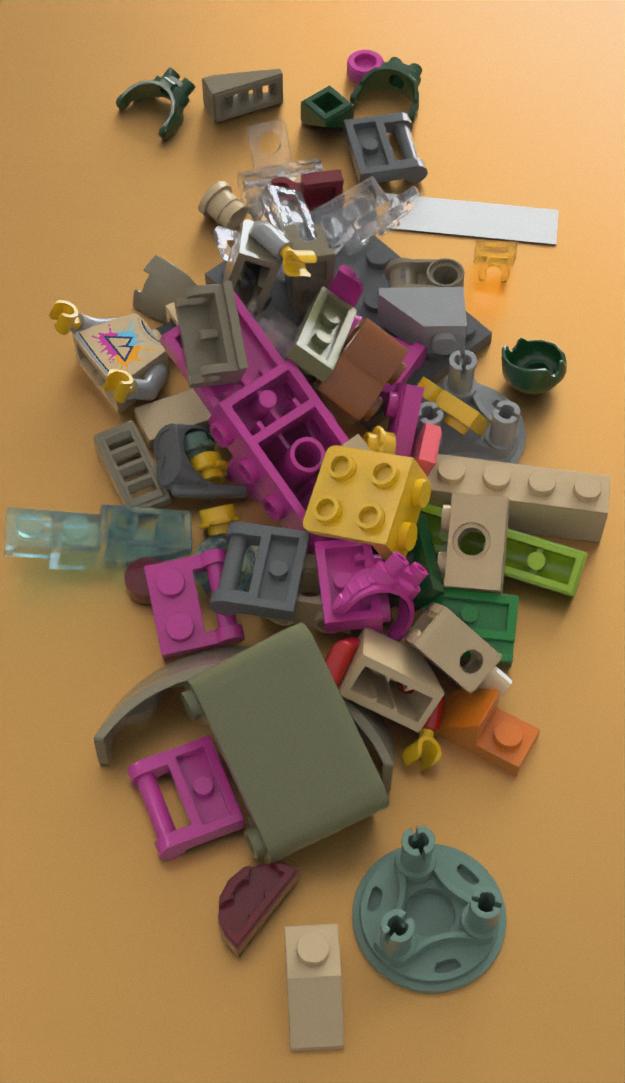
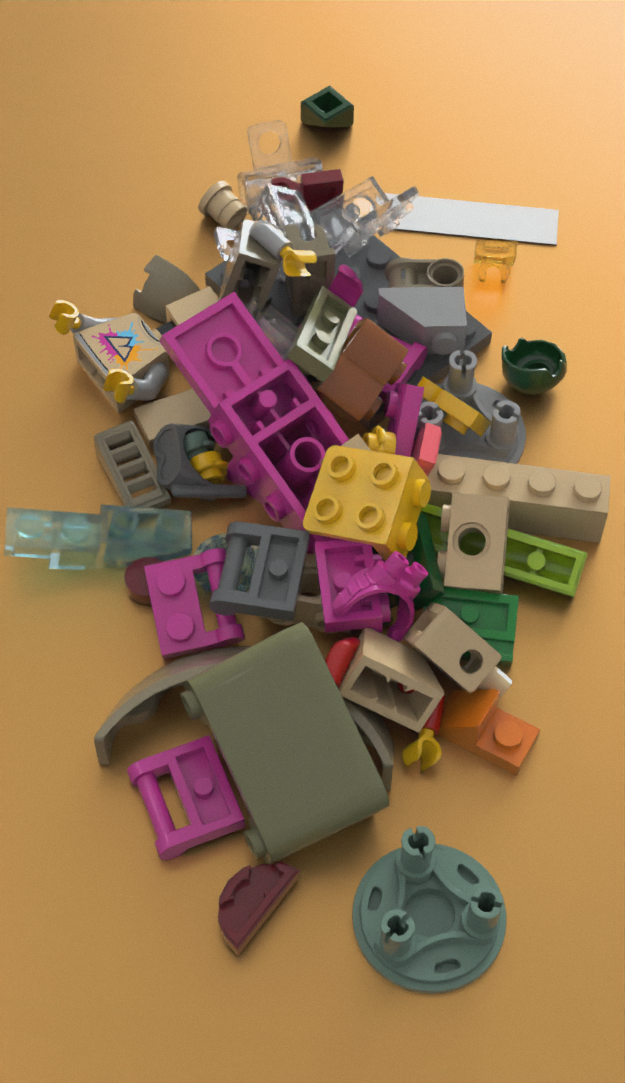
dark green helmet [116,67,196,139] -> none
dark tan hinge [174,281,248,388] -> none
yellow plate [198,503,242,536] -> none
dark tan slope [202,69,283,123] -> none
tan slope [285,923,344,1052] -> none
dark grey plate [343,112,428,185] -> none
dark pink tile [347,49,384,84] -> none
dark green helmet [350,57,423,123] -> none

